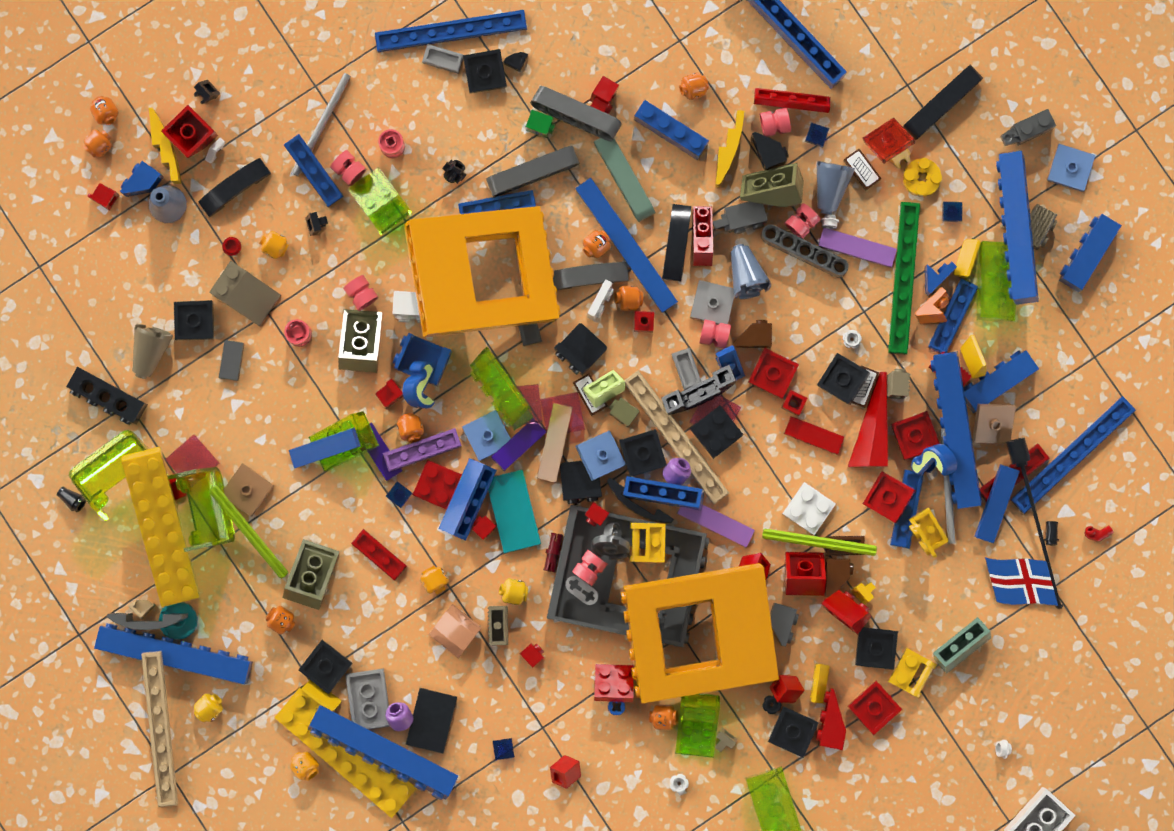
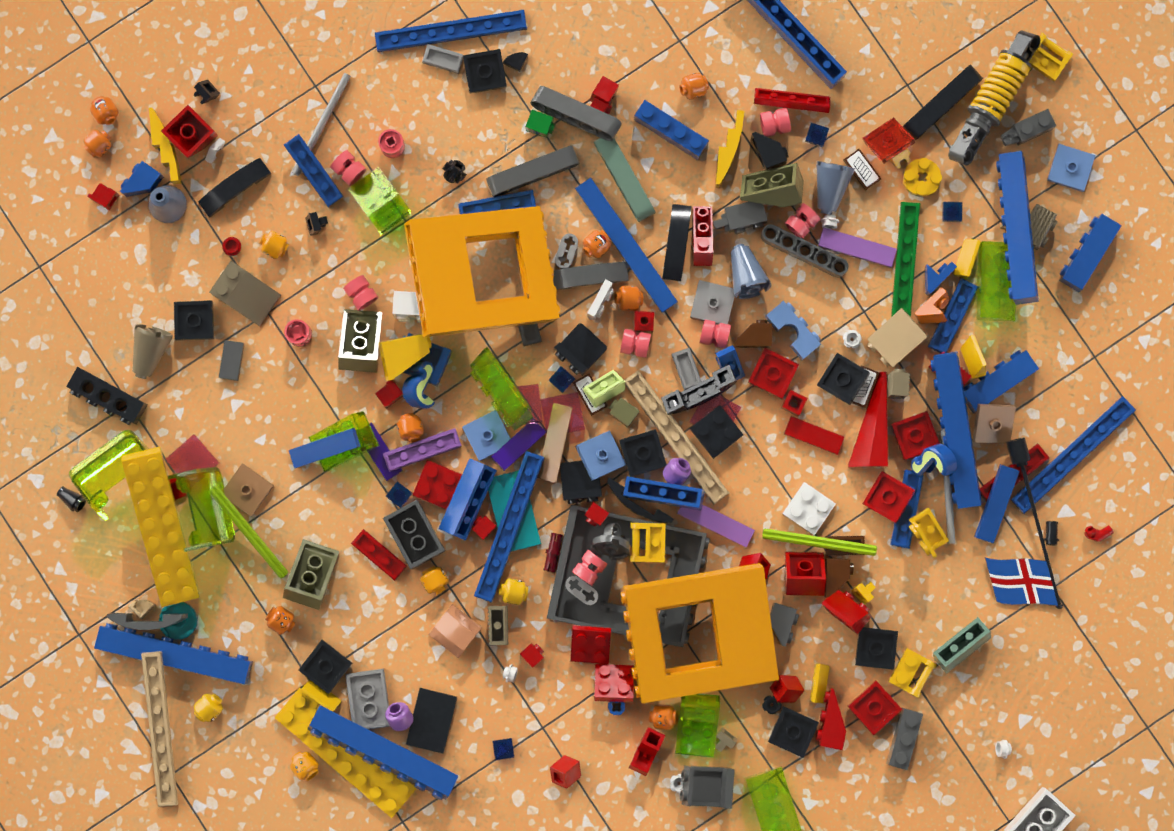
none -> yellow slope [378,334,432,381]
none -> dark grey brick [383,500,446,569]
none -> blue tile [474,451,544,602]
none -> white plate [503,664,518,683]
none -> clear blue plate [548,366,575,394]
none -> light grey beam [555,234,578,269]
none -> red plate [570,625,611,664]
none -> coral wheel [620,329,651,358]
none -> red brick [629,727,666,776]
none -> dark grey panel [680,765,735,809]
none -> medium blue arch [765,301,821,361]
none -> tan panel [867,308,928,367]
none -> dark grey brick [886,708,923,770]
none -> piece [948,30,1041,165]
none -> yellow plate [1029,33,1073,82]

